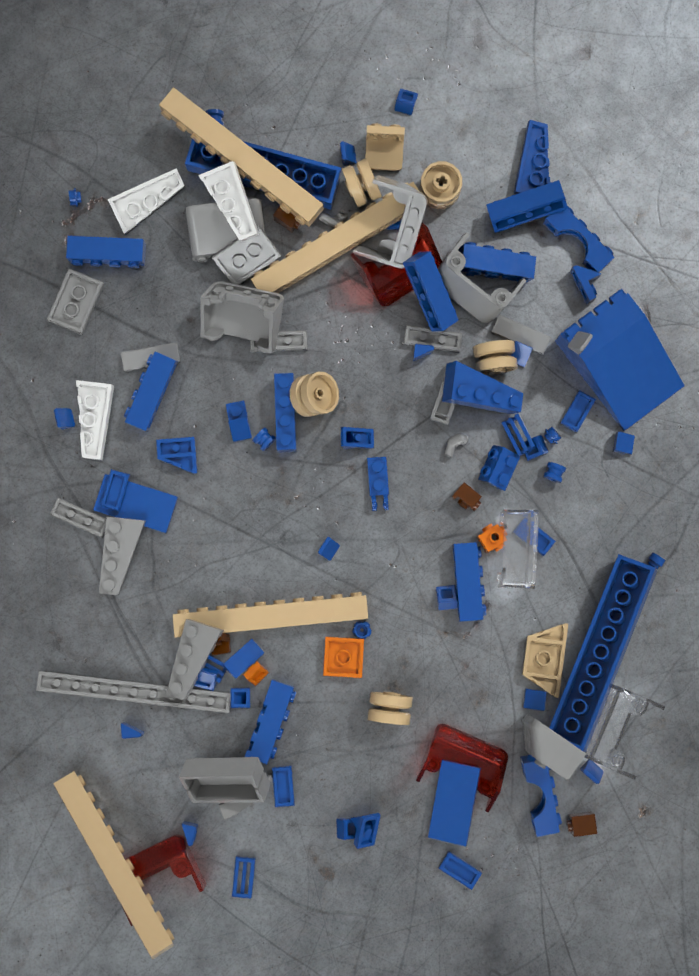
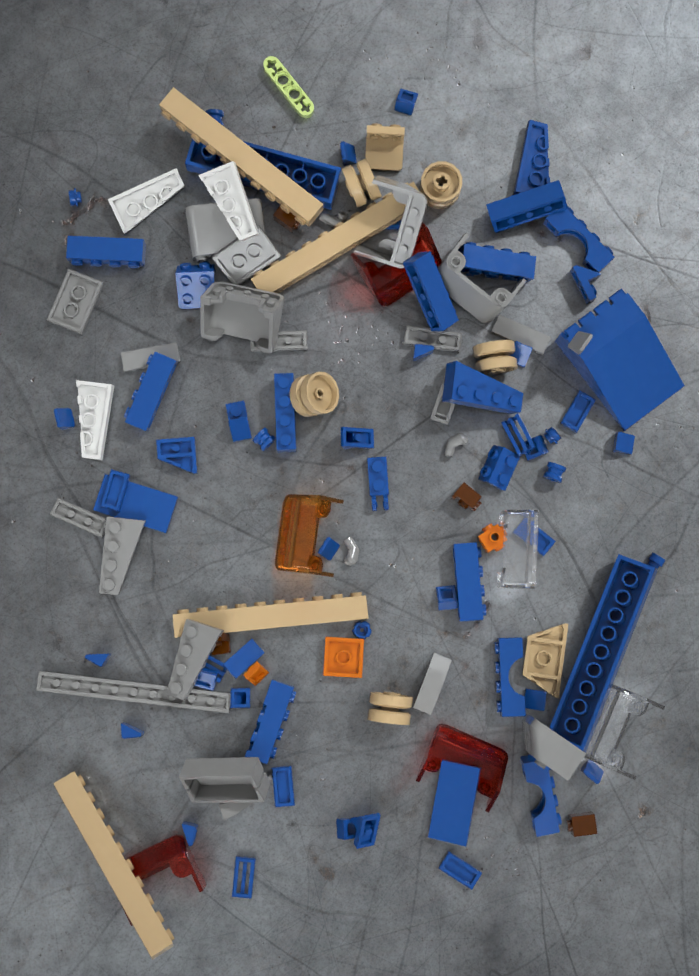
none -> blue slope [85,653,111,667]
none -> bracket [175,262,216,309]
none -> yellowish green beam [263,56,314,118]
none -> clear orange windscreen [275,494,344,577]
none -> light grey arm [343,536,360,566]
none -> light grey slope [412,653,452,715]
none -> blue arch [494,637,526,717]

